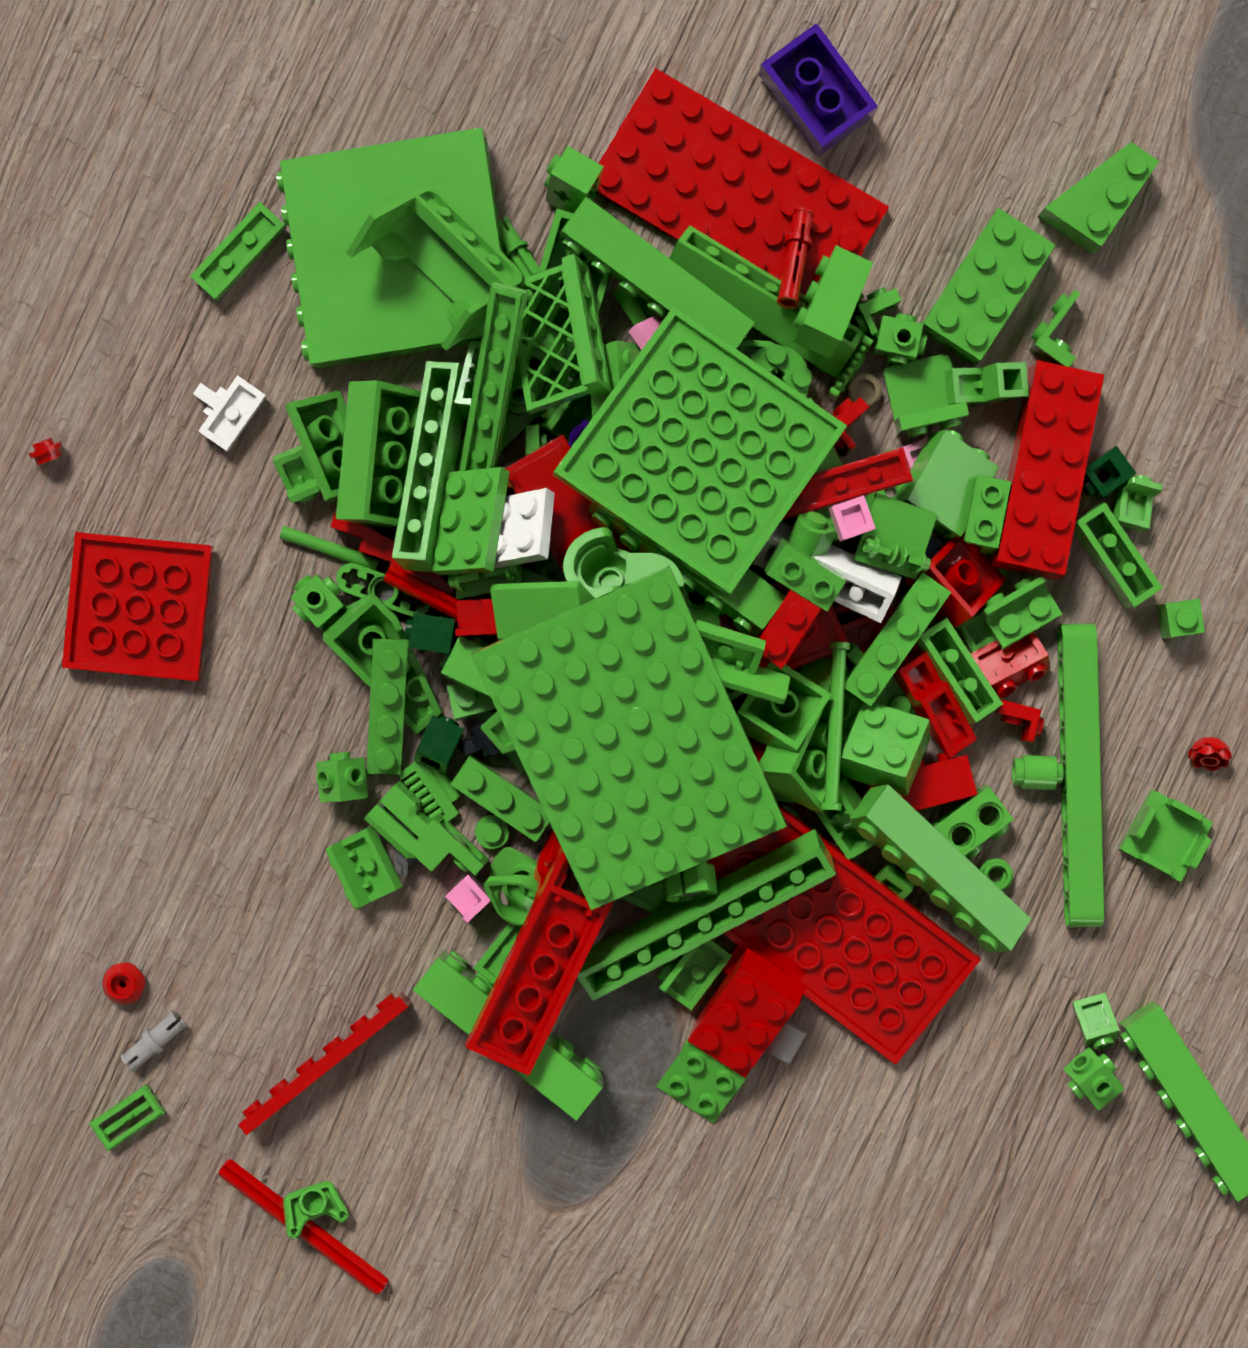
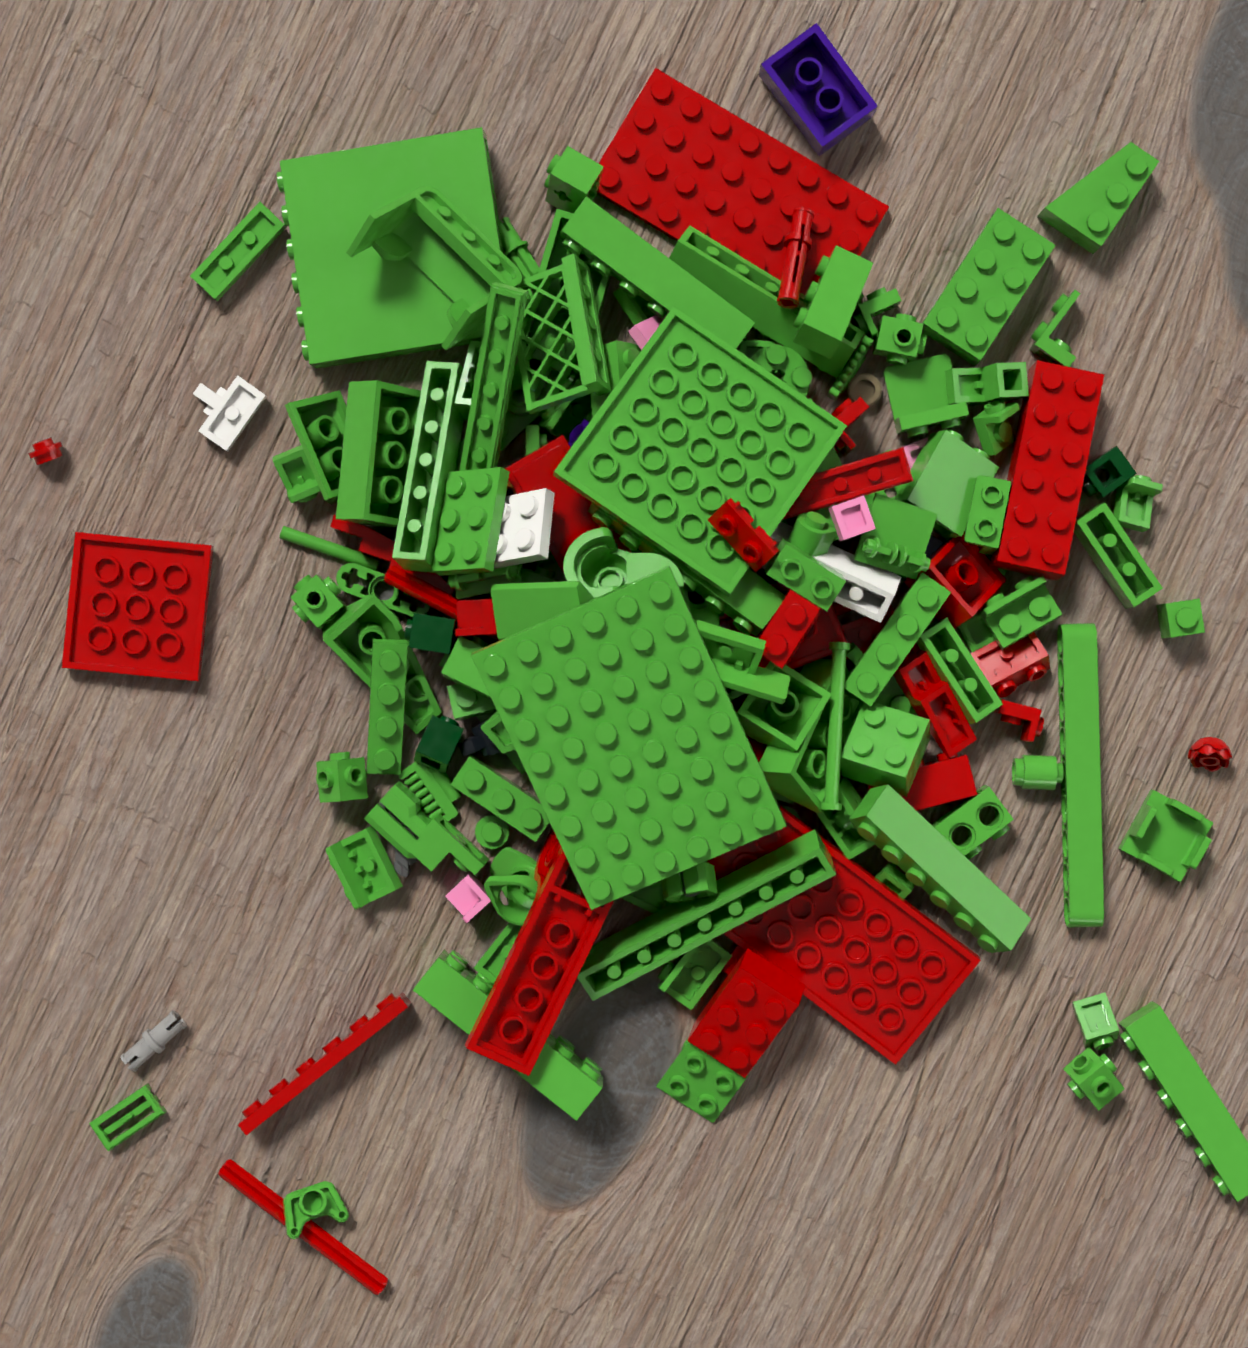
red plate [102,962,146,1005] -> none
light grey brick [766,1022,807,1064] -> none
bright green plate [979,858,1013,891] -> none
none -> red hinge [708,498,780,572]
none -> bright green bracket [973,400,1020,456]

